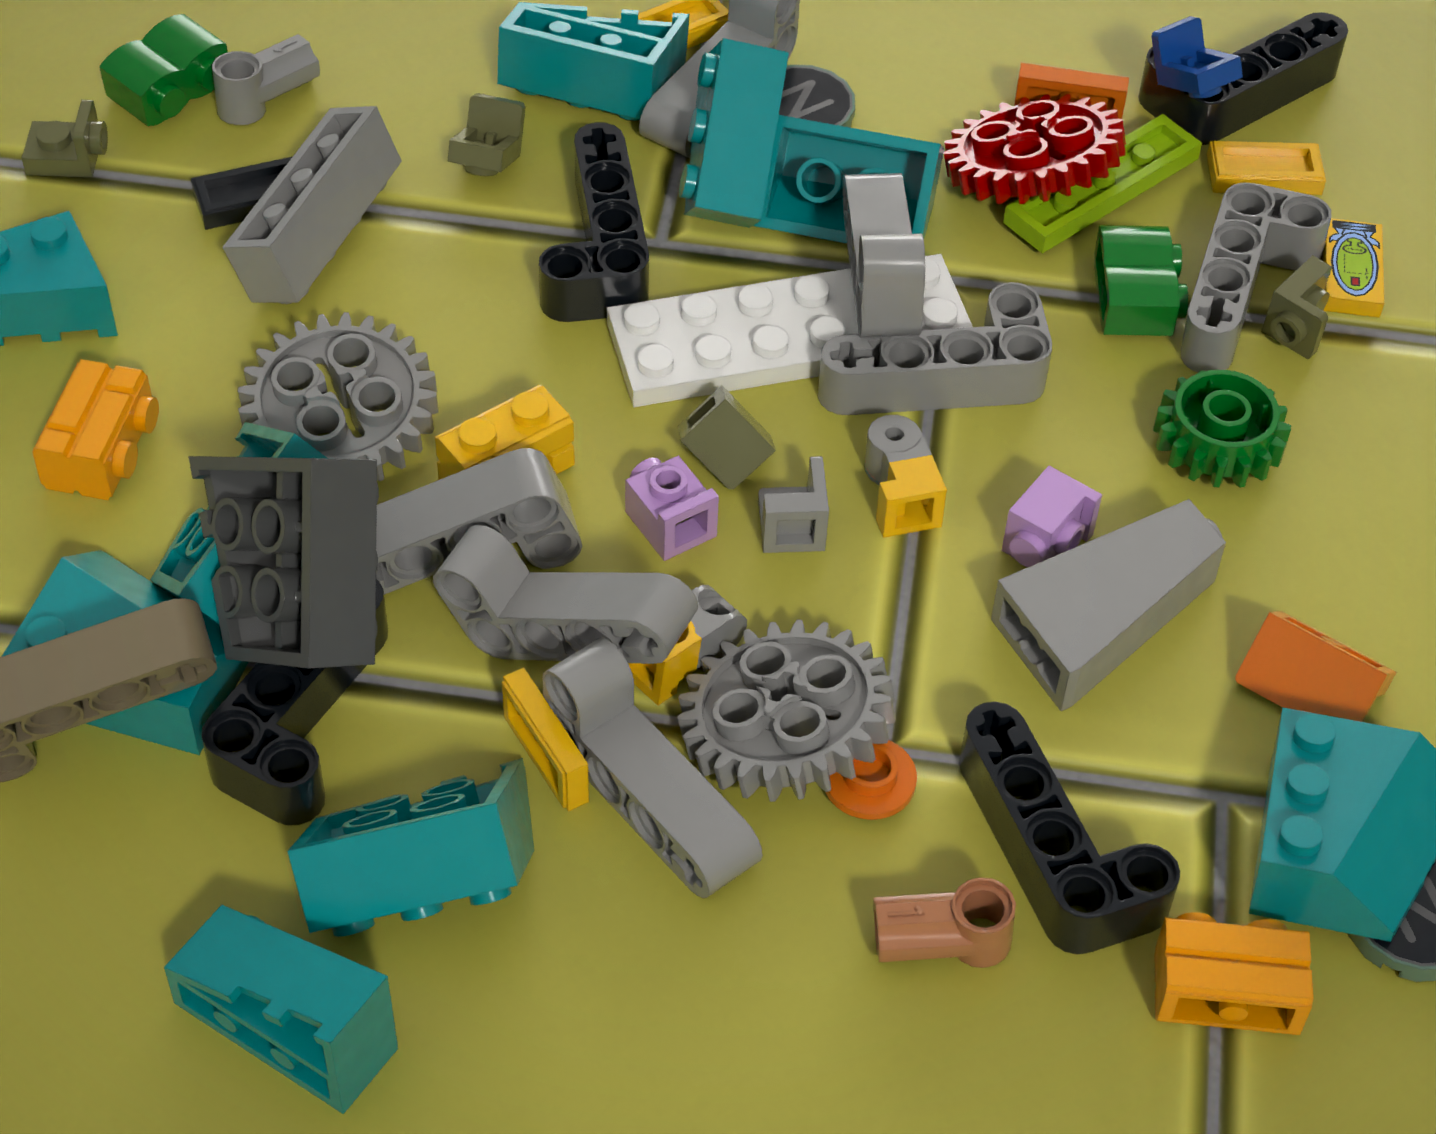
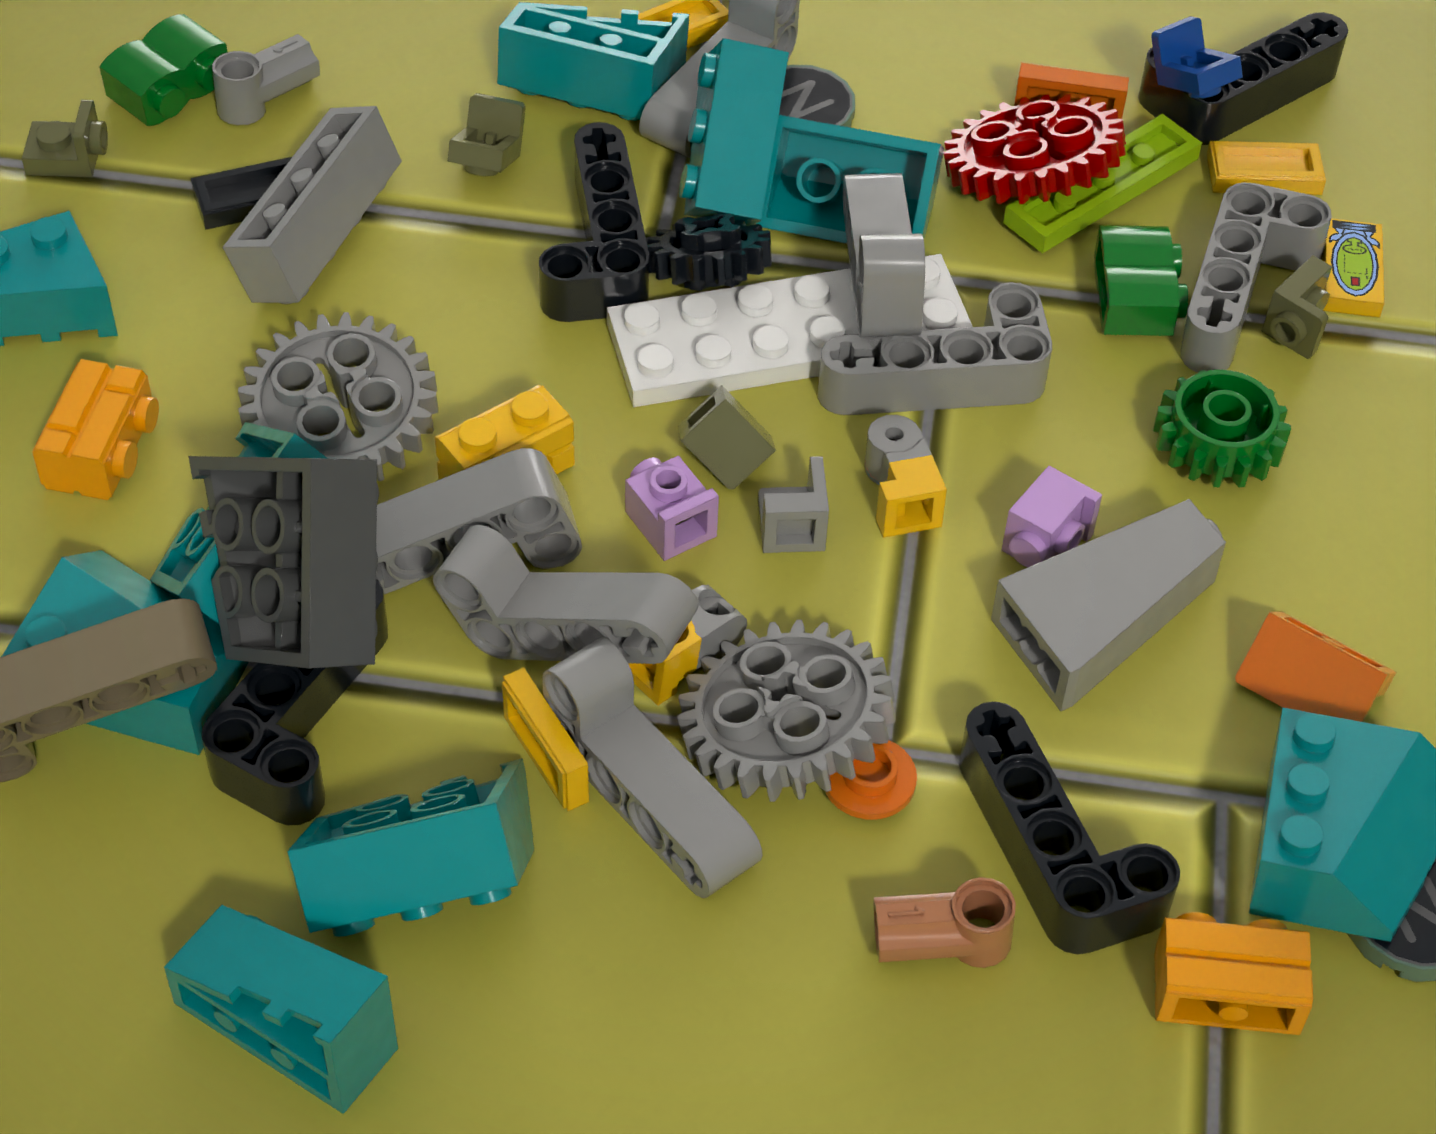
none -> black gear [647,213,772,291]

